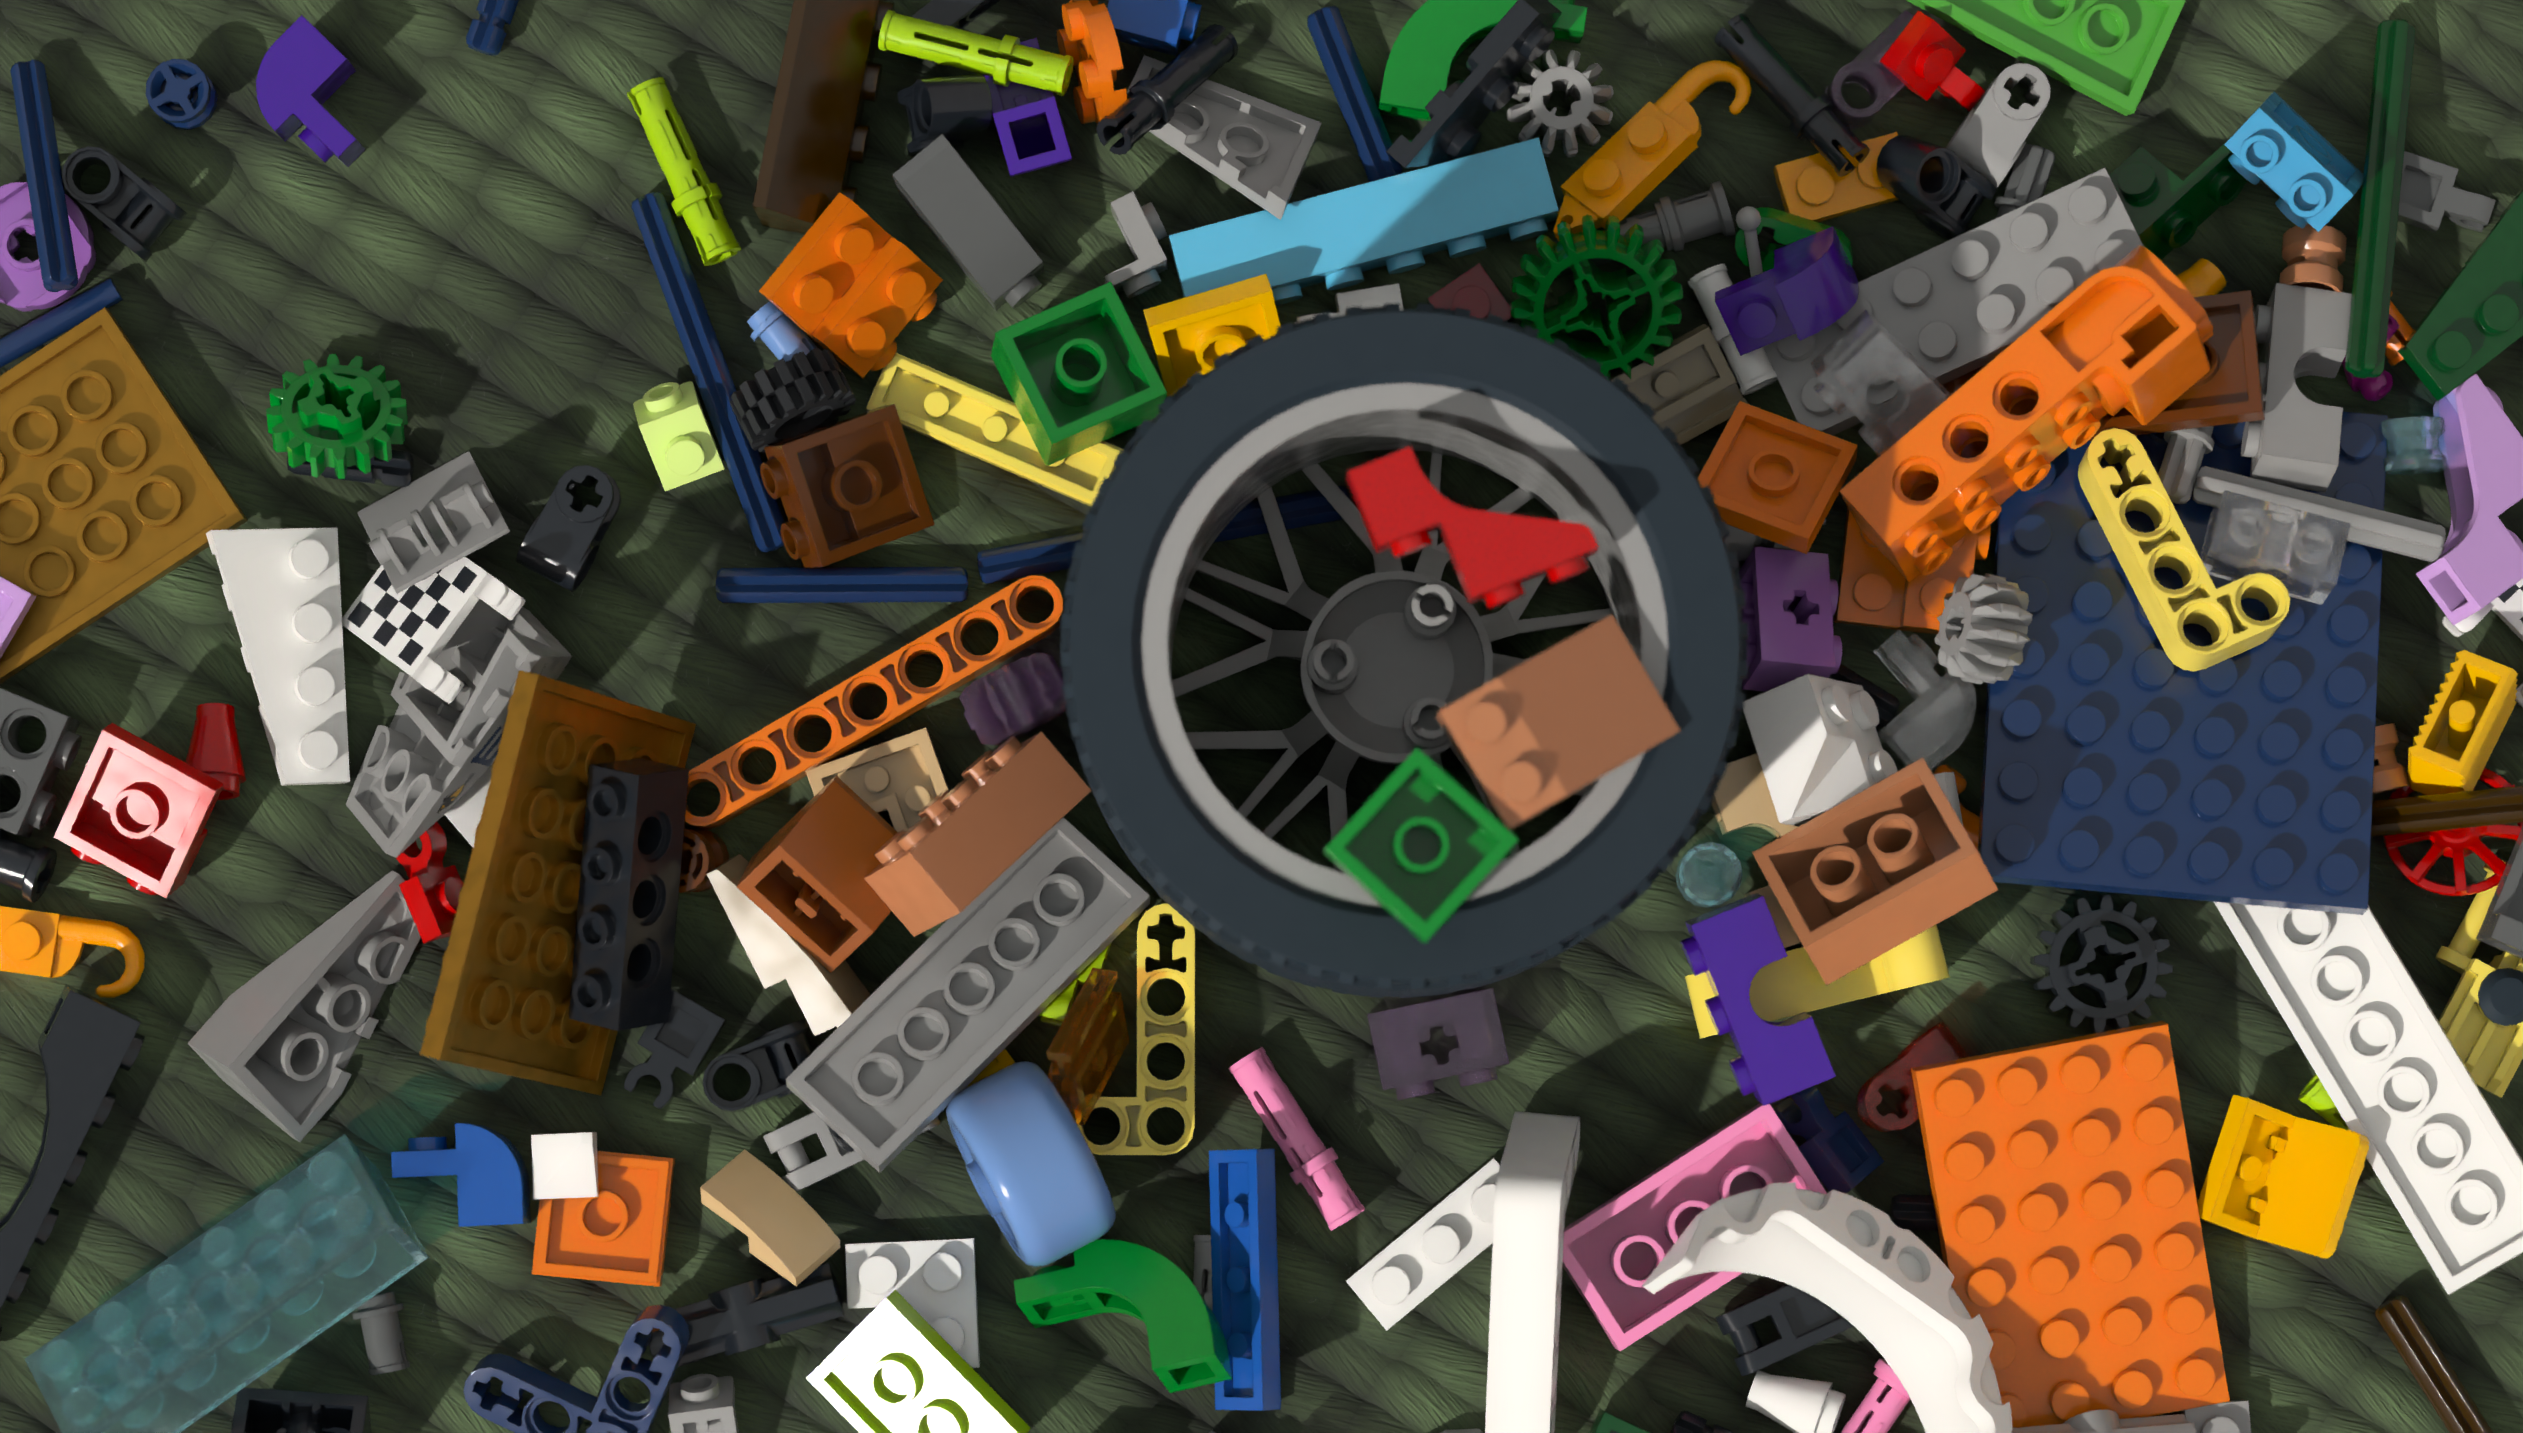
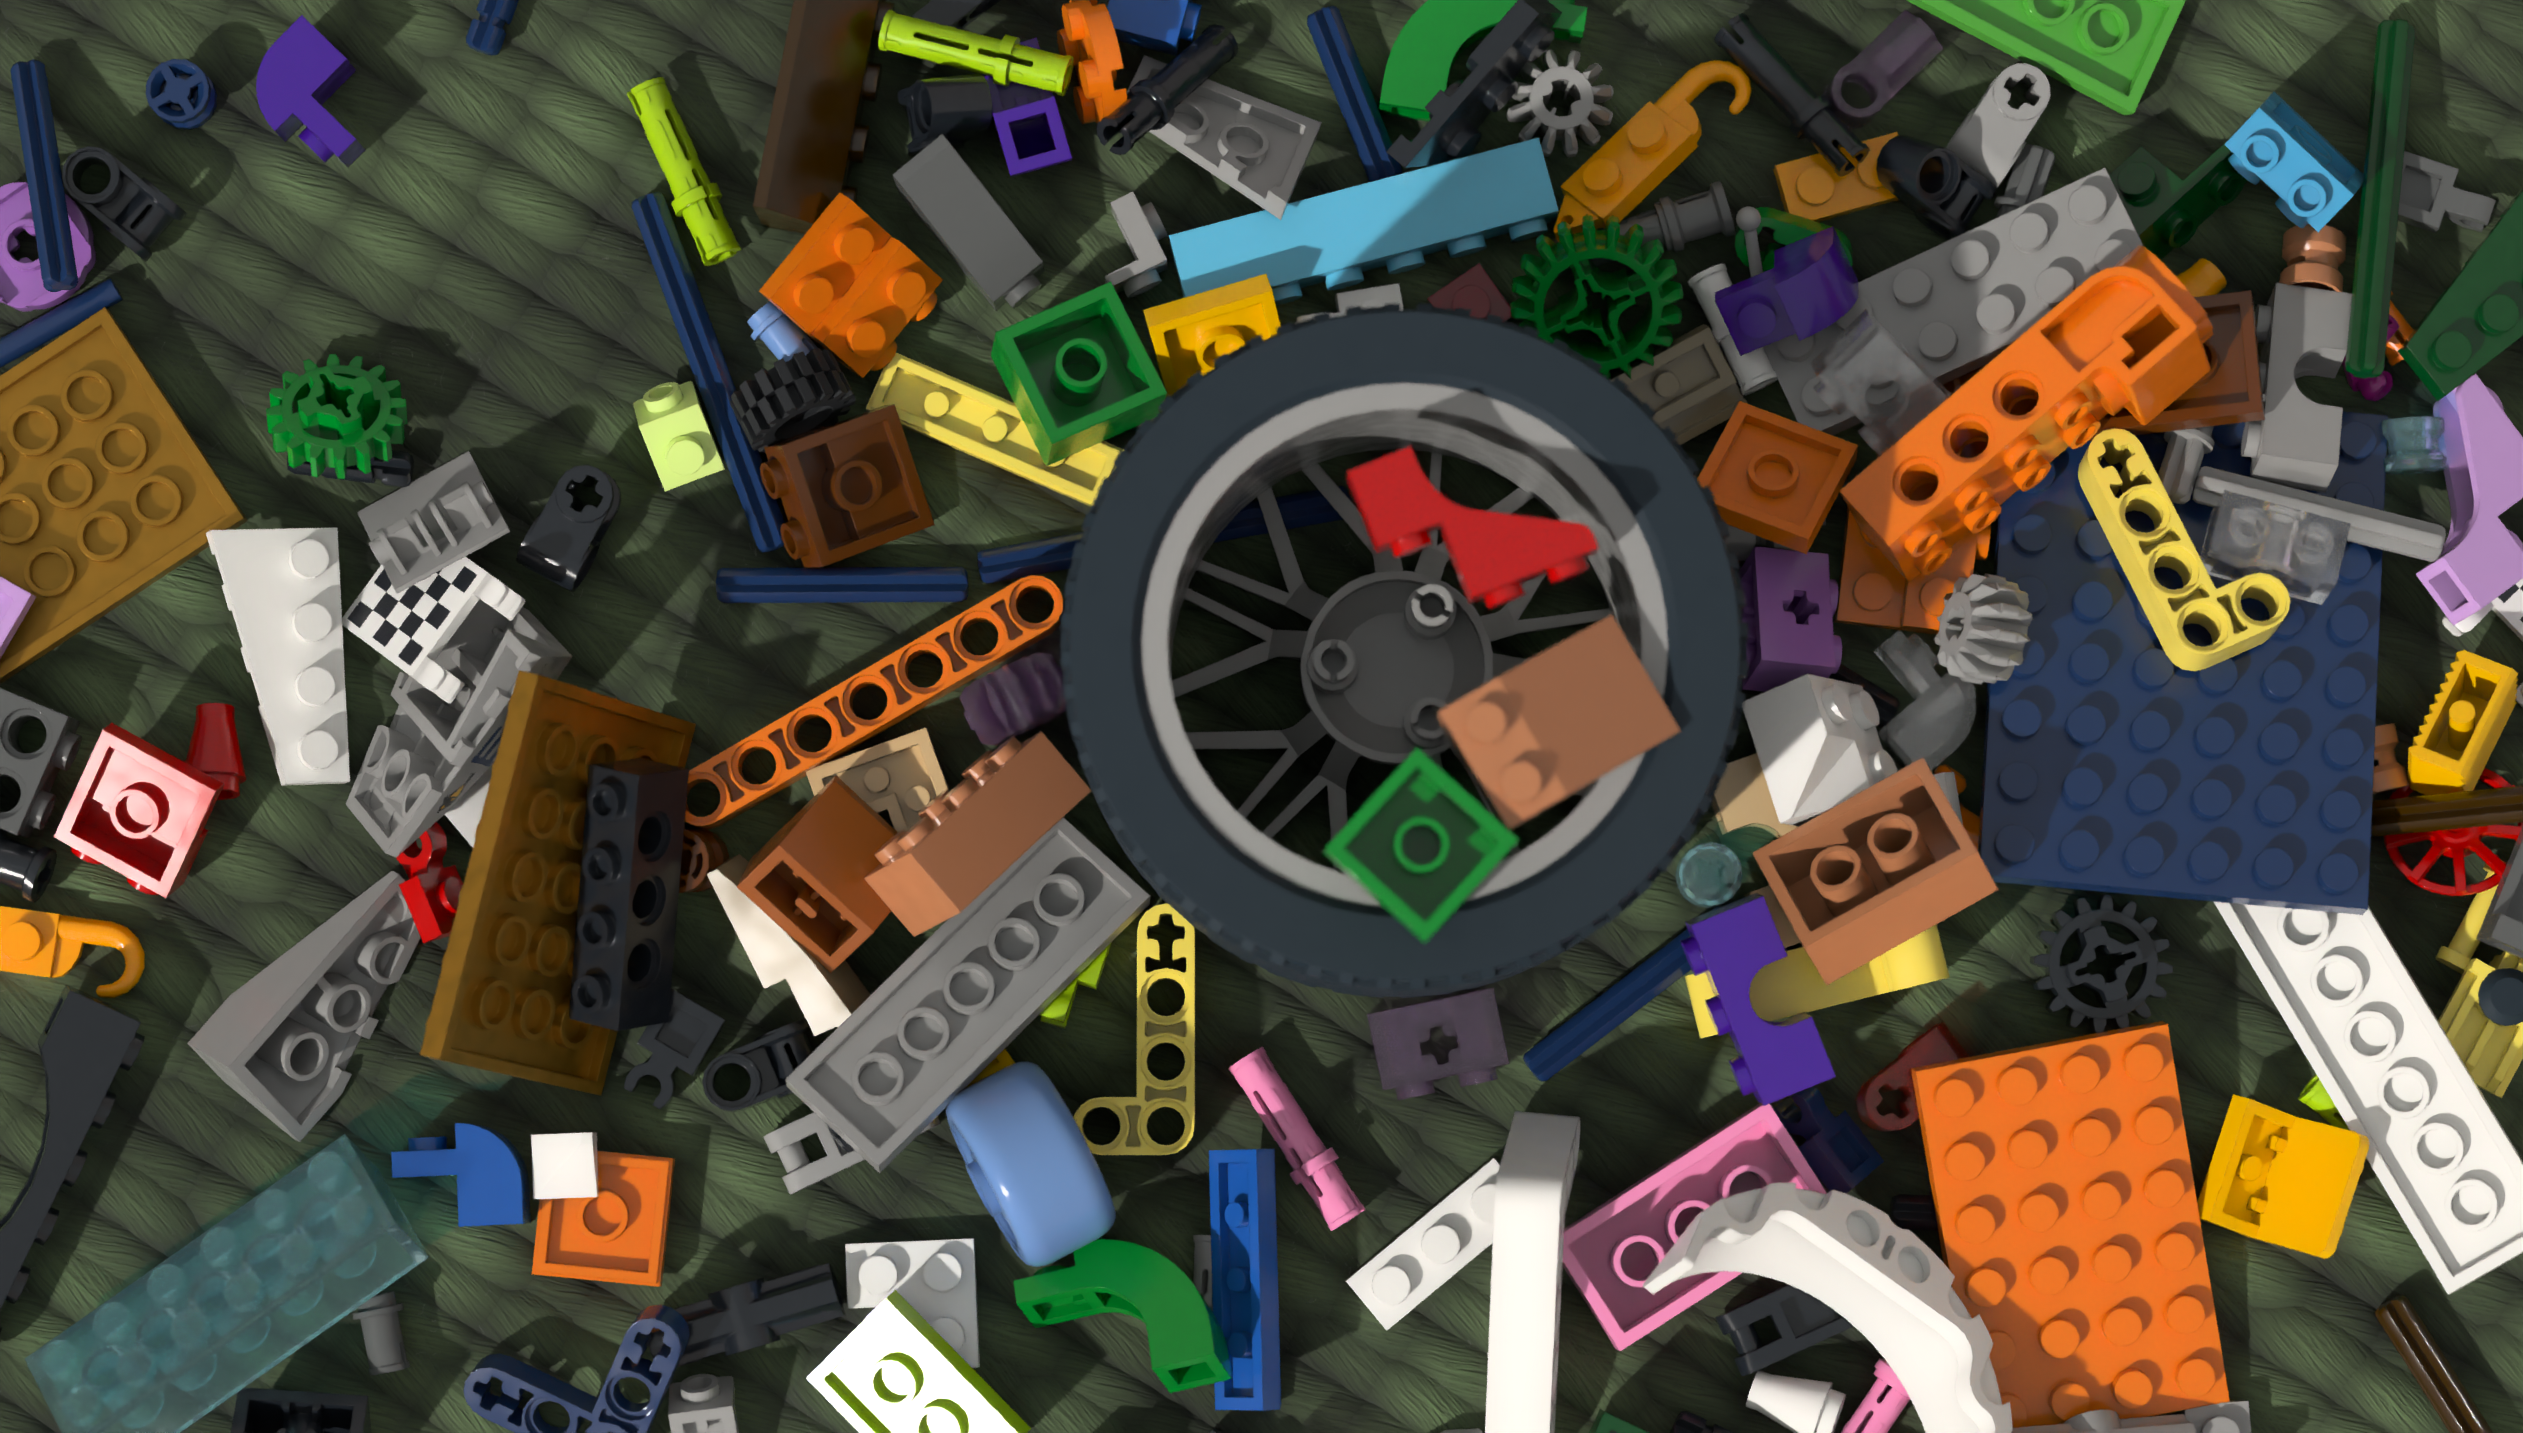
tan slope [700,1149,840,1286] -> none
clear orange plate [1046,968,1130,1126] -> none
red plate [1880,10,1985,112] -> none
none -> dark blue axle [1523,906,1721,1082]

